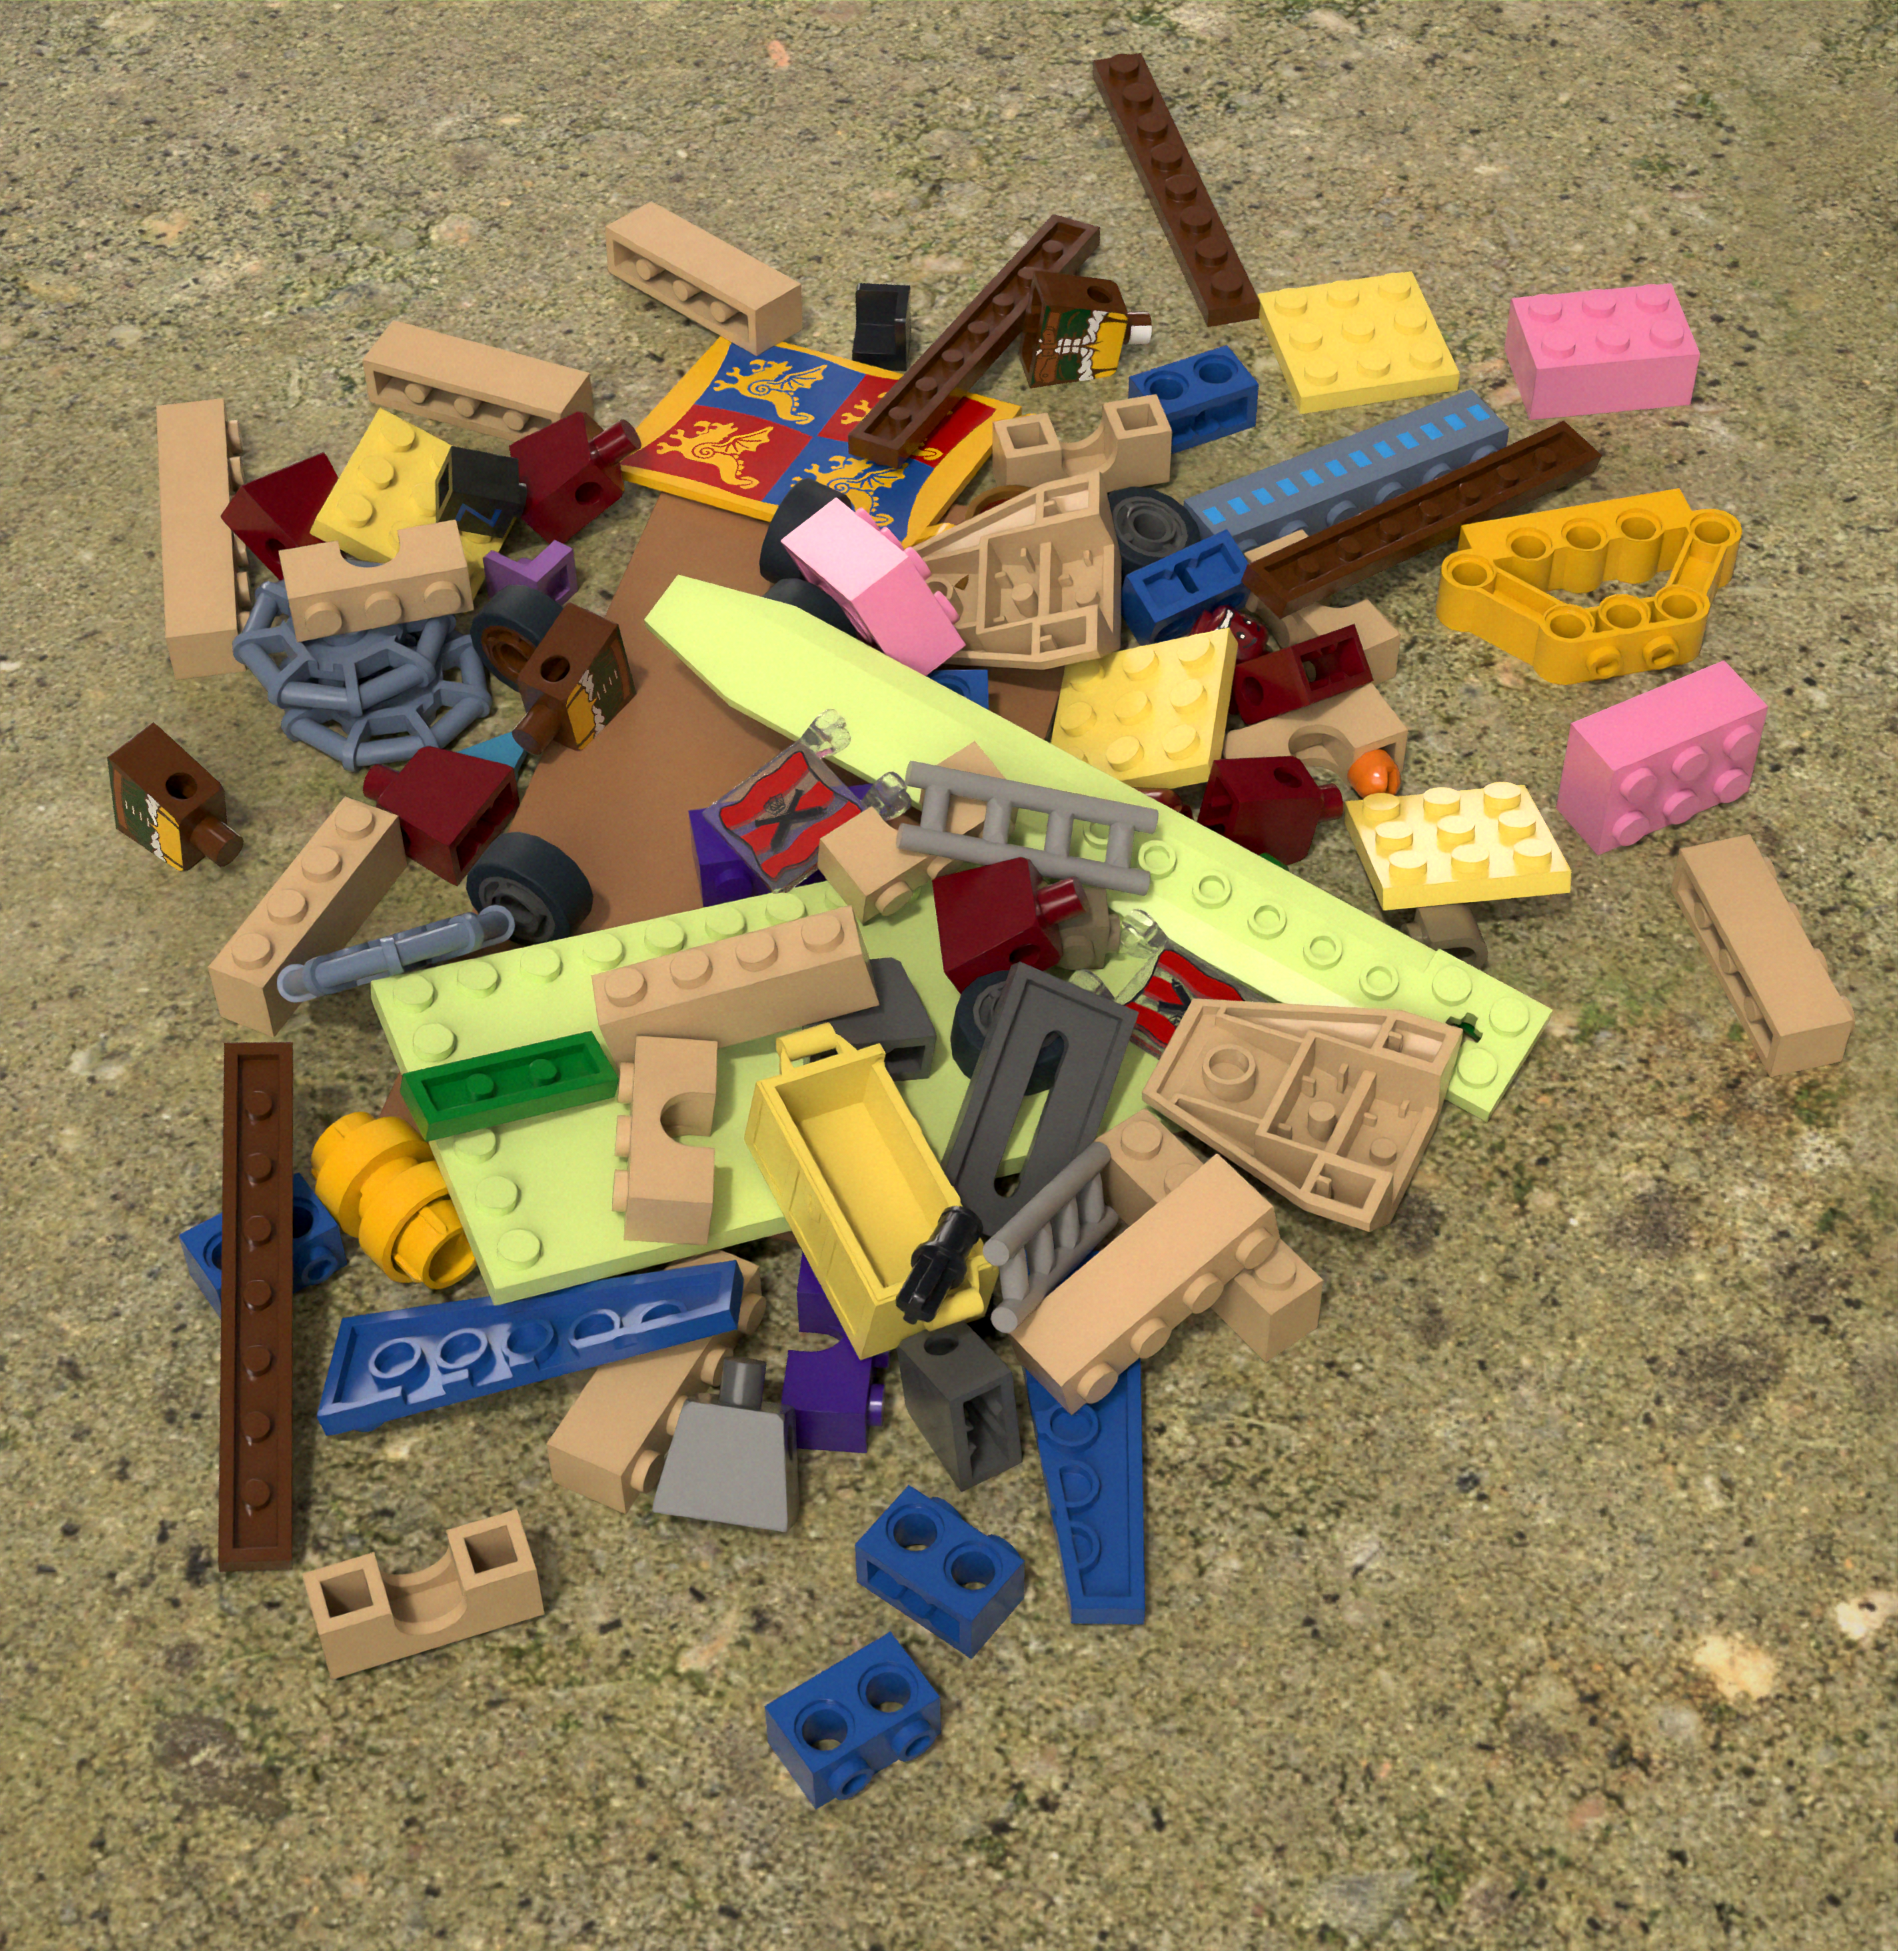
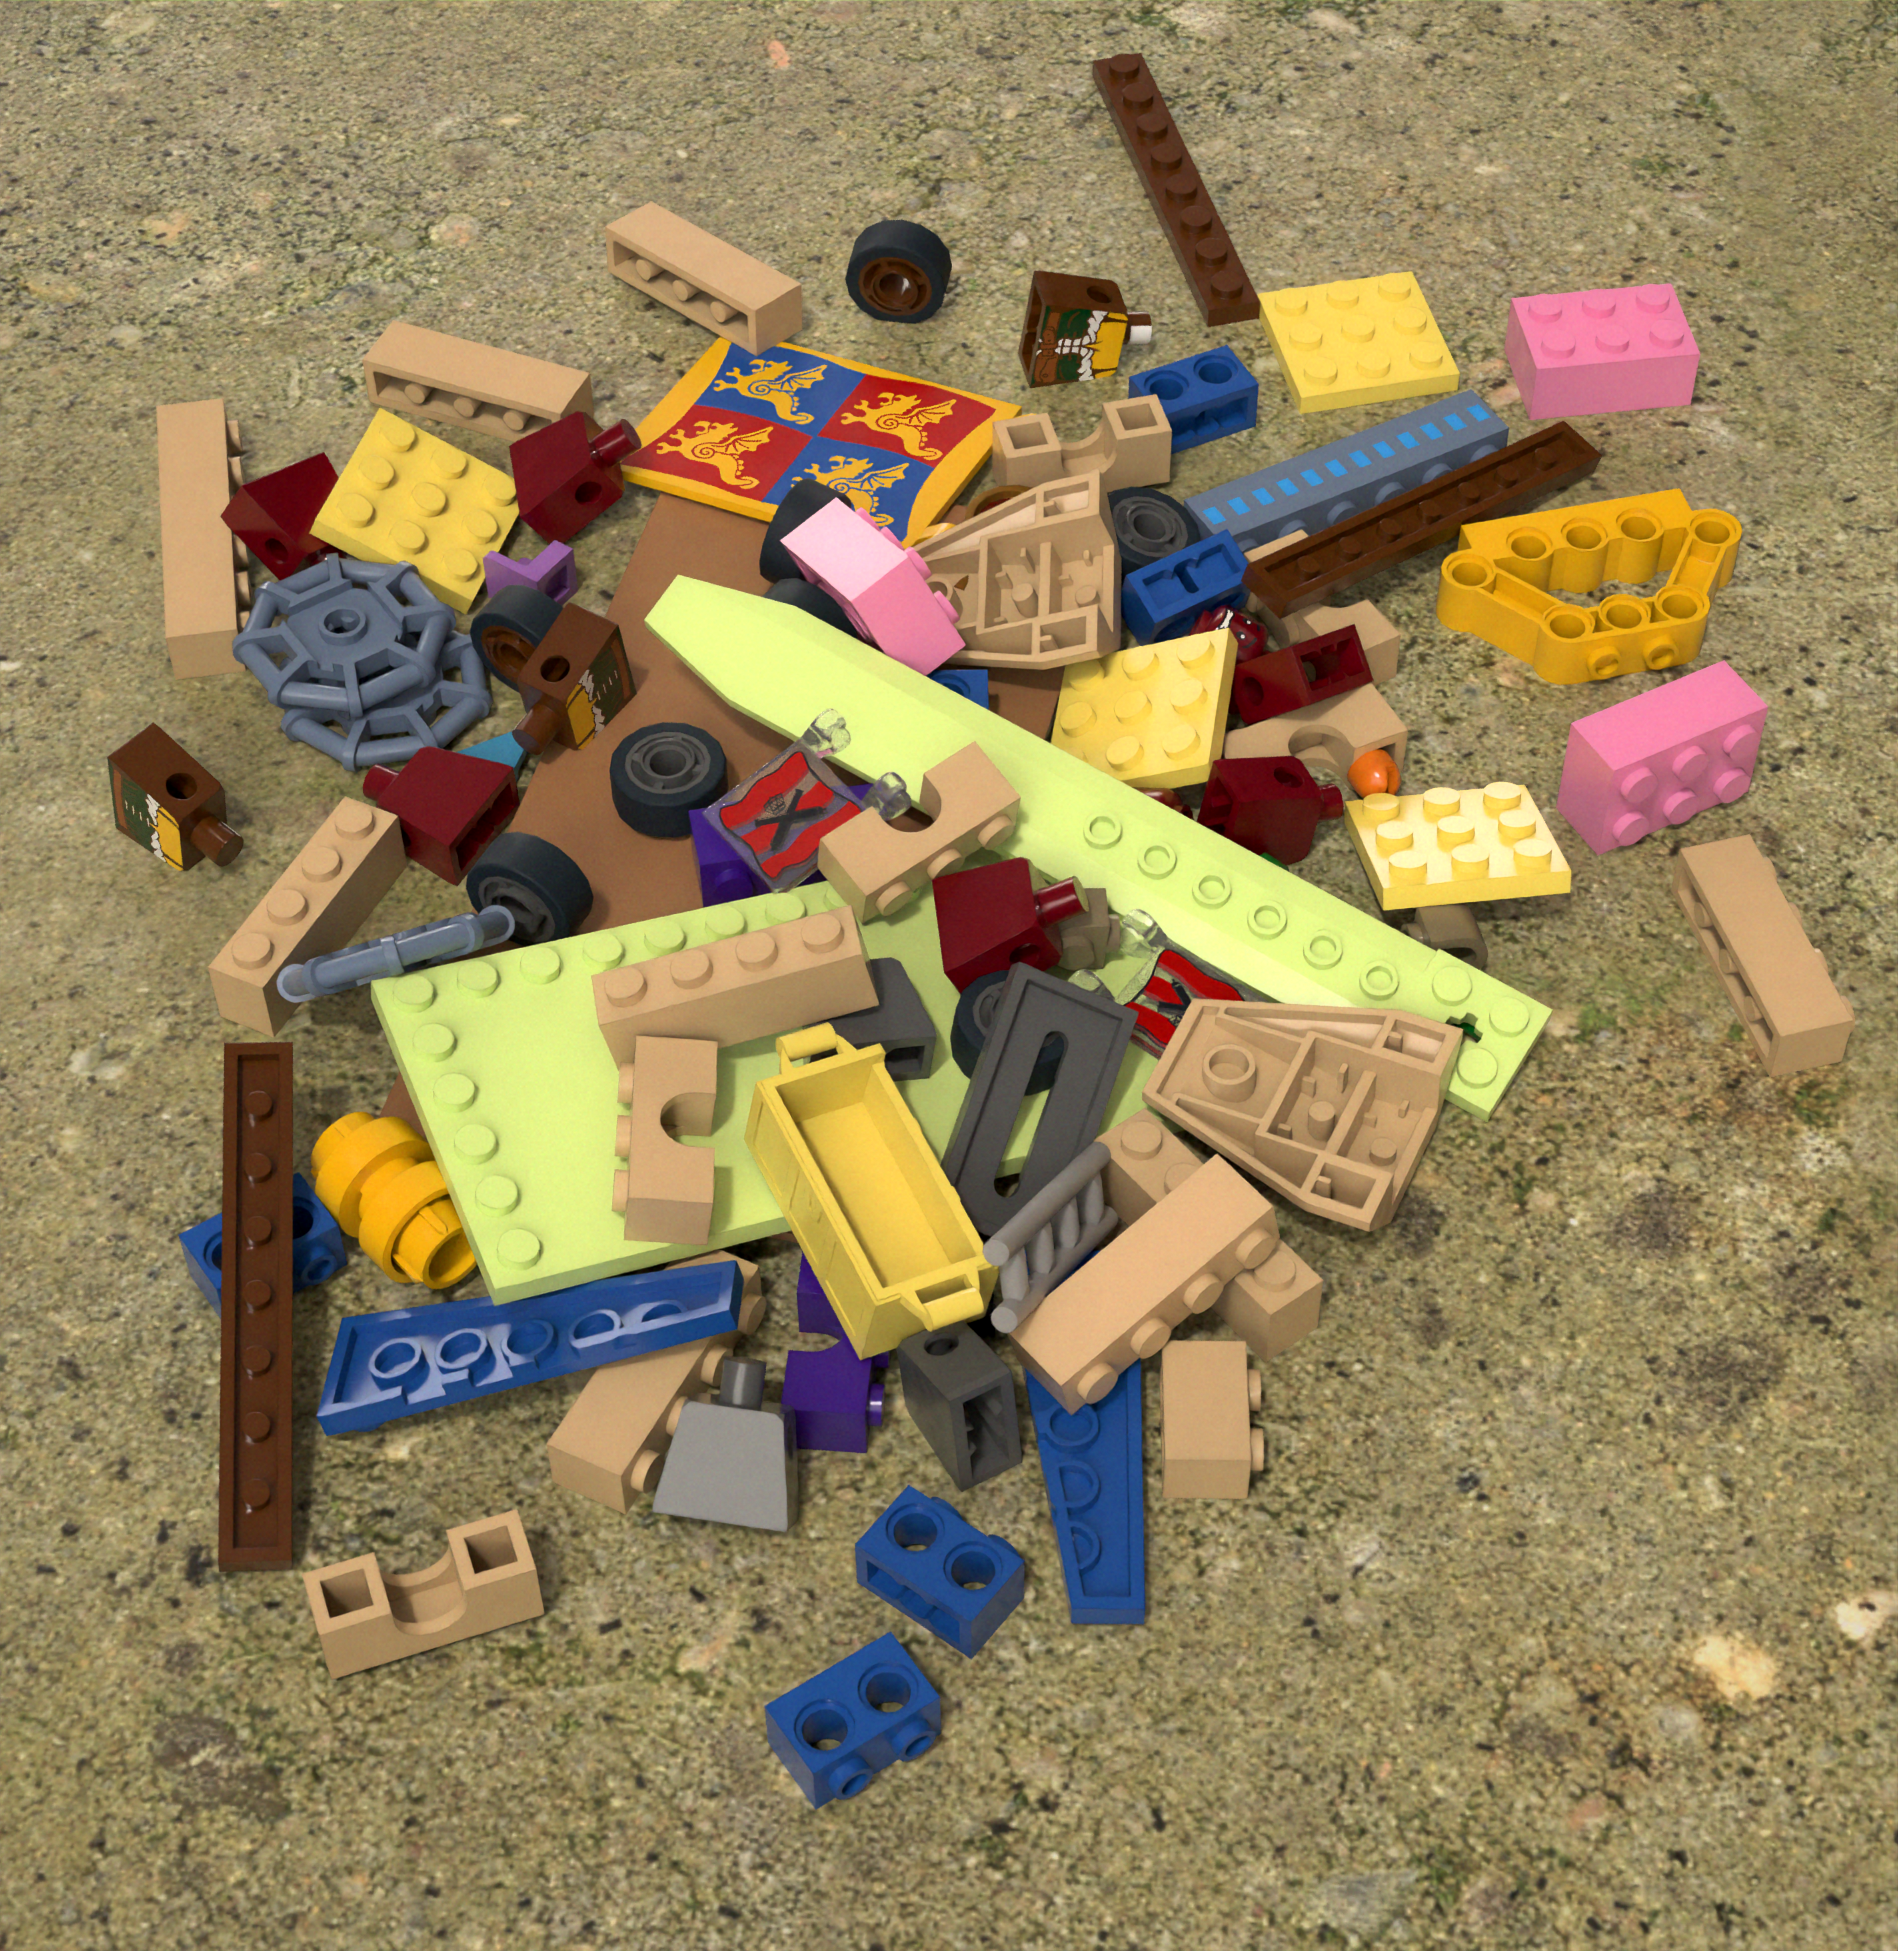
tan arch [279,520,474,642] -> none
green plate [400,1030,619,1142] -> none
pearl dark grey brick [435,446,527,538] -> none
reddish brown plate [848,214,1100,469] -> none
black panel [852,283,911,371] -> none
black axle [895,1206,983,1325] -> none
light grey bar [896,761,1158,896] -> none
none -> black wheel [609,722,729,838]
none -> black wheel [845,220,952,324]
none -> tan brick [1159,1340,1264,1499]

